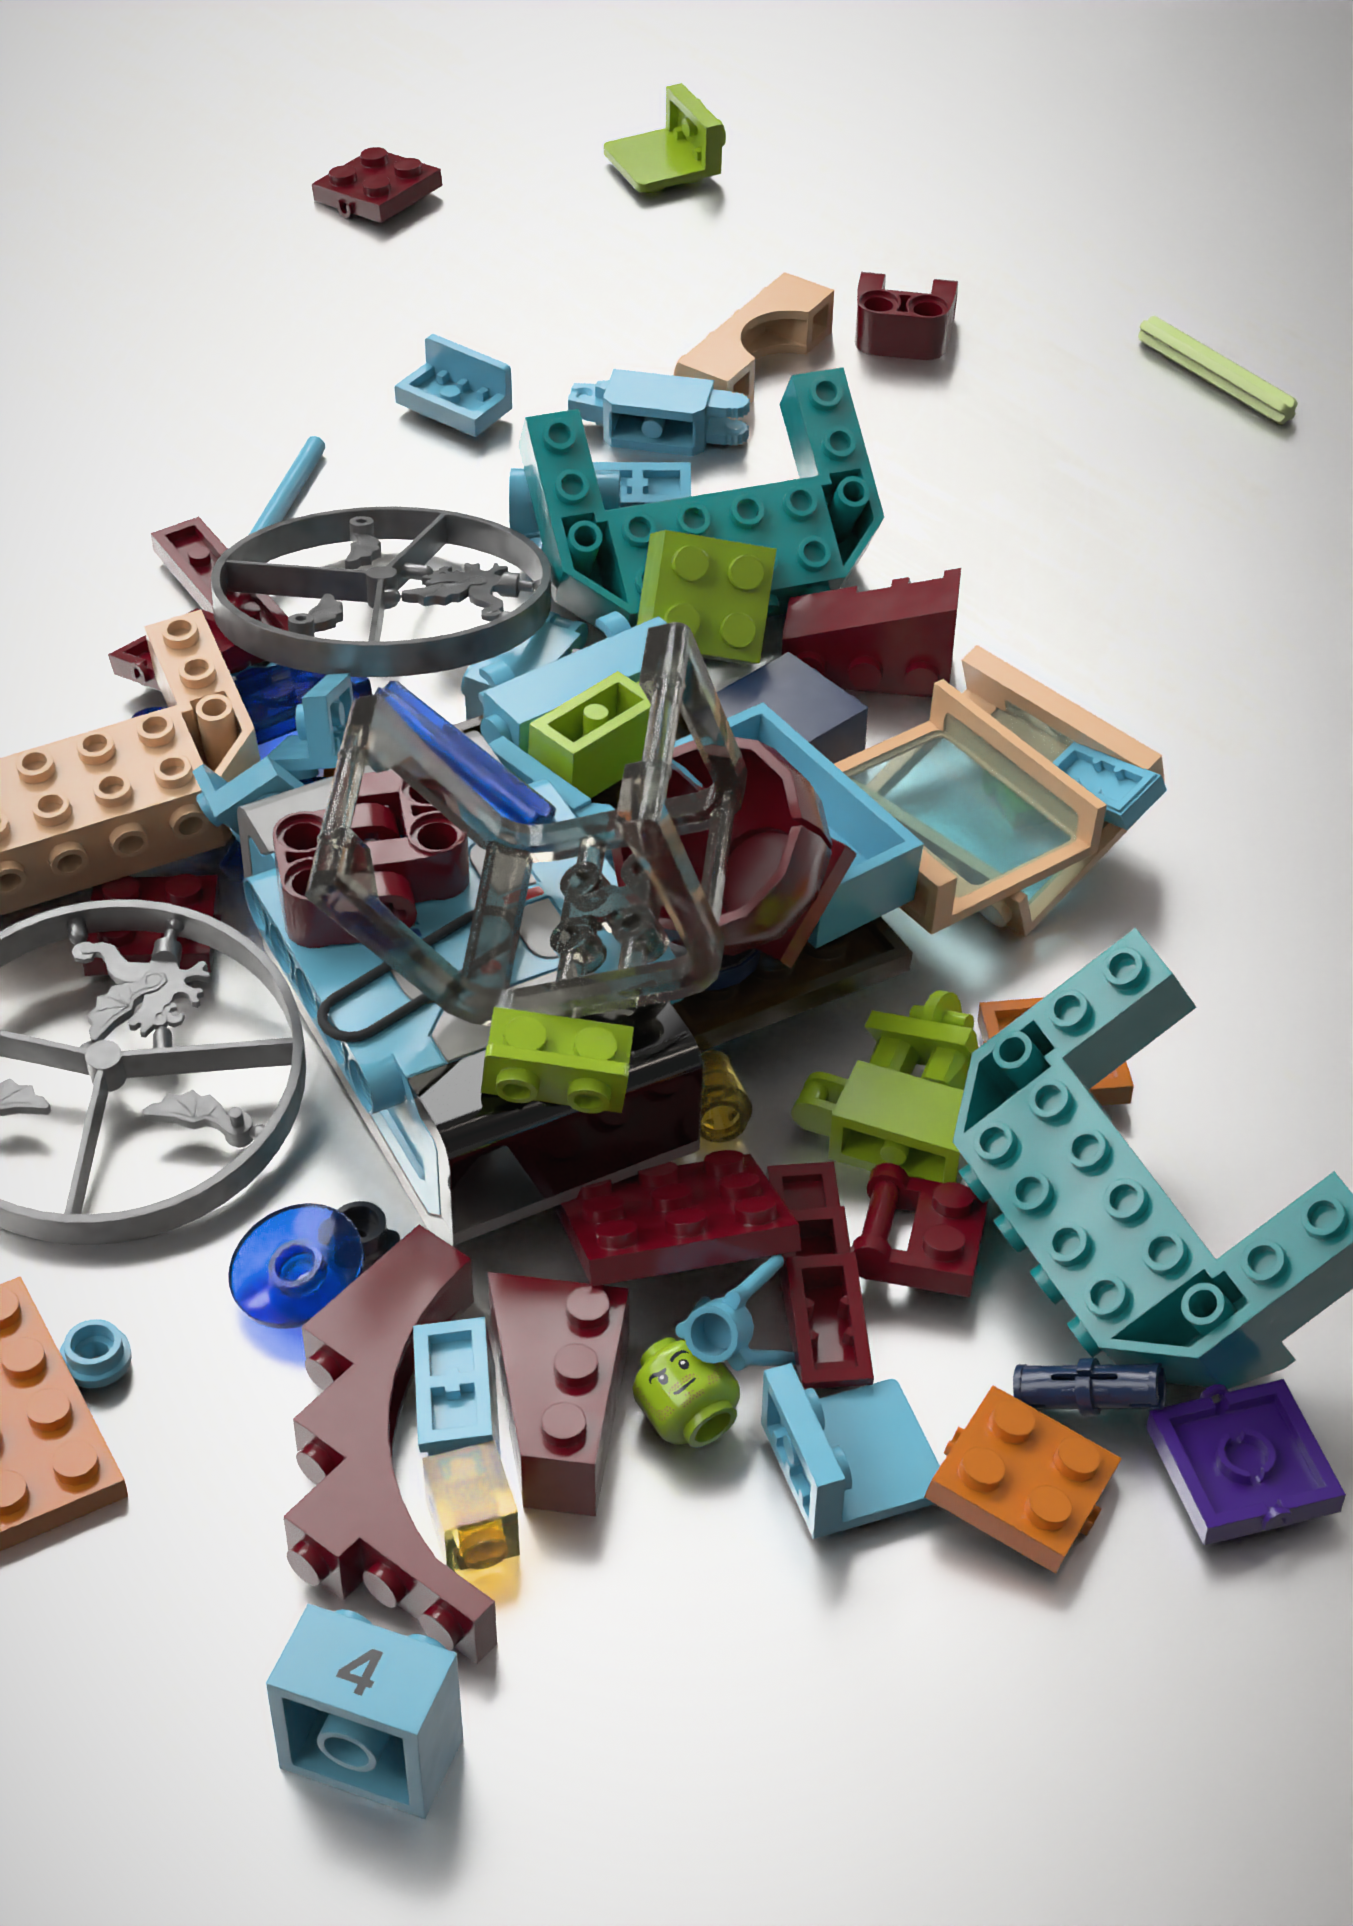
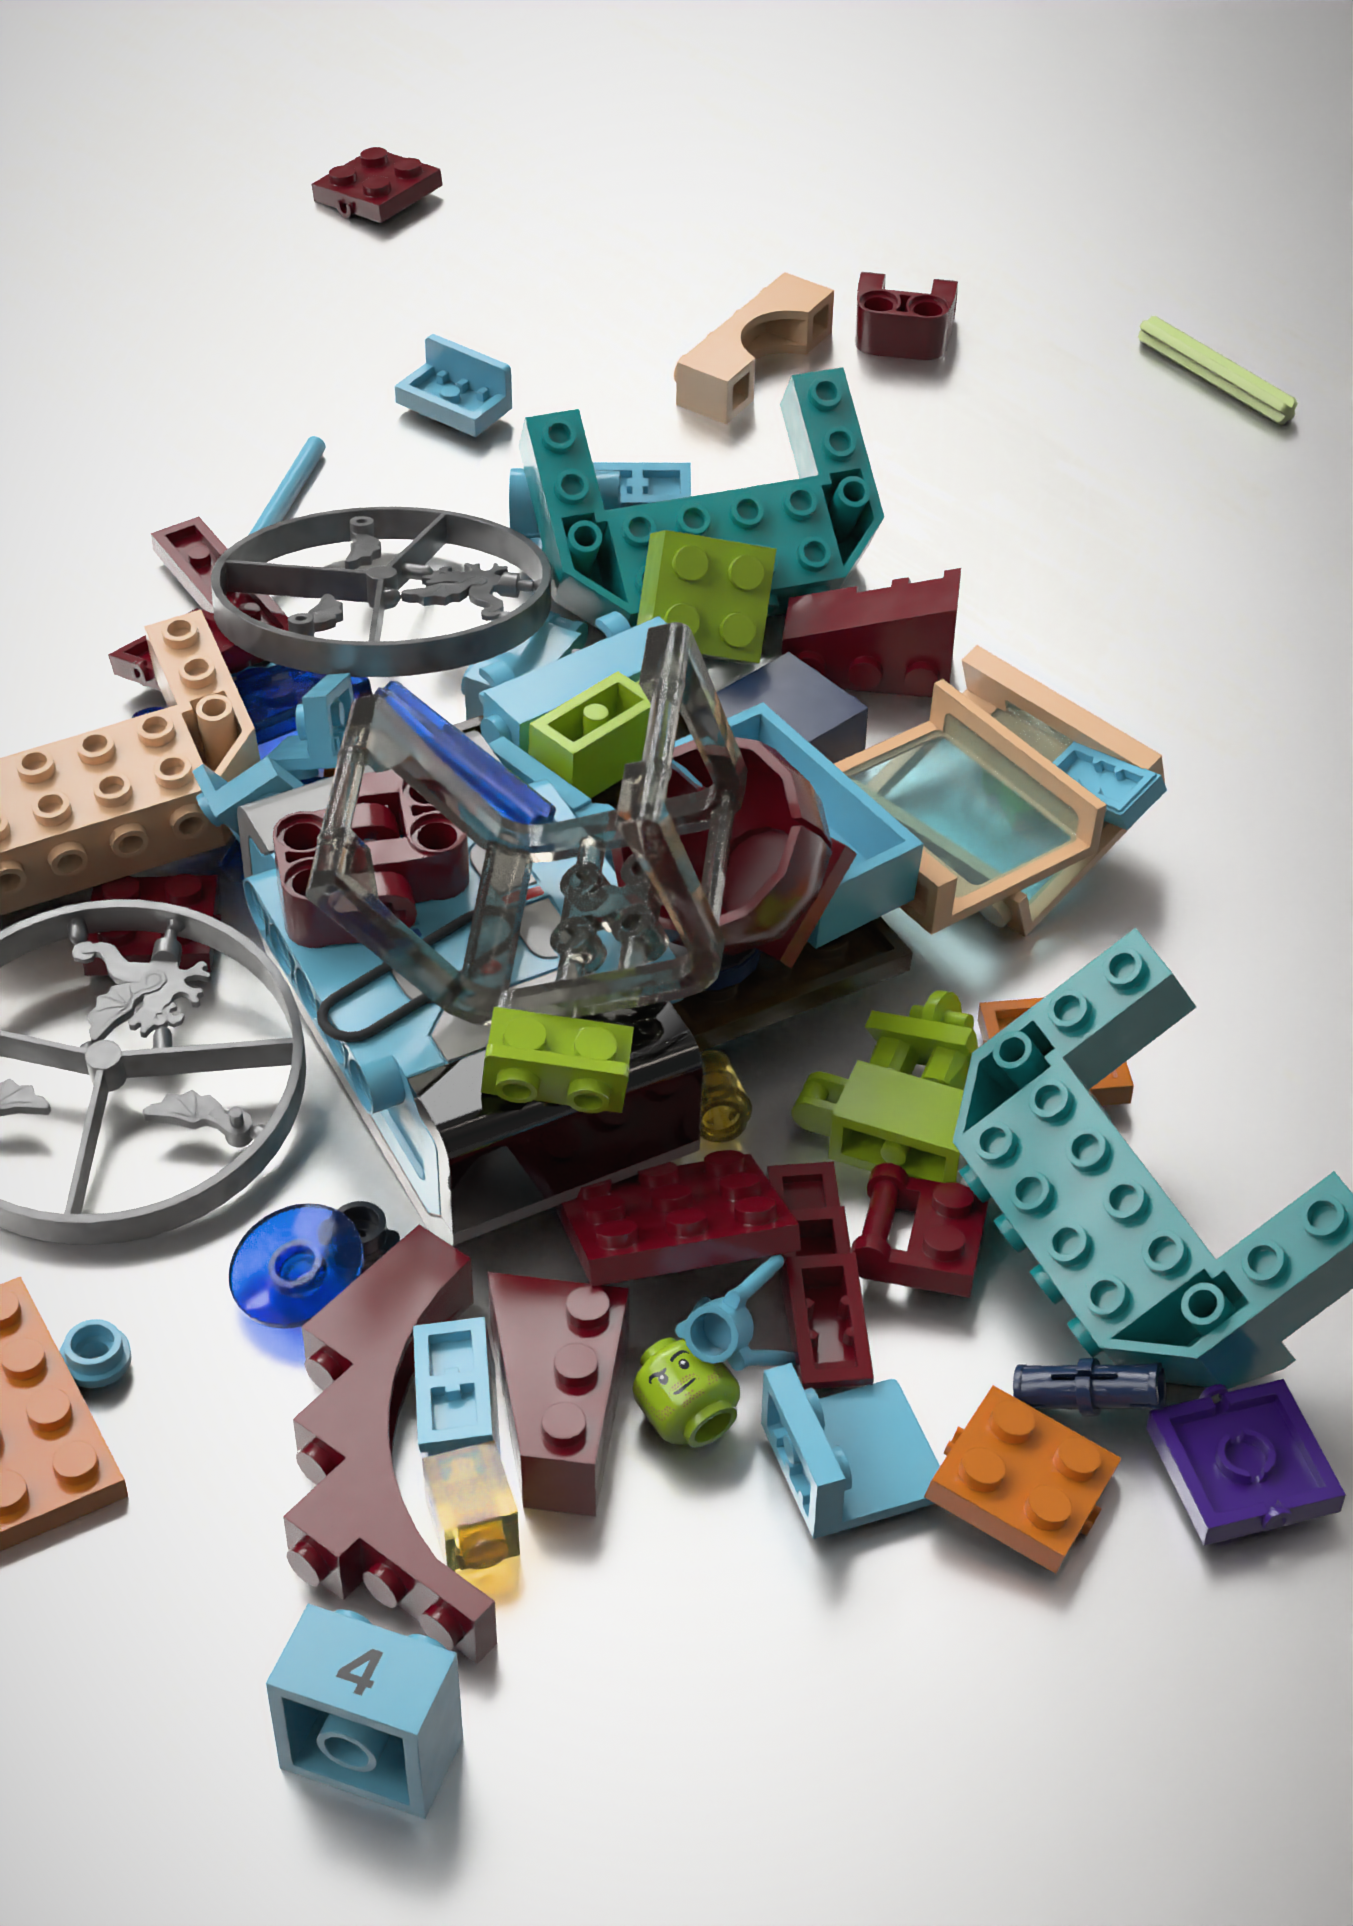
medium azure hinge [568,369,750,456] -> none
lime bracket [603,83,726,193] -> none

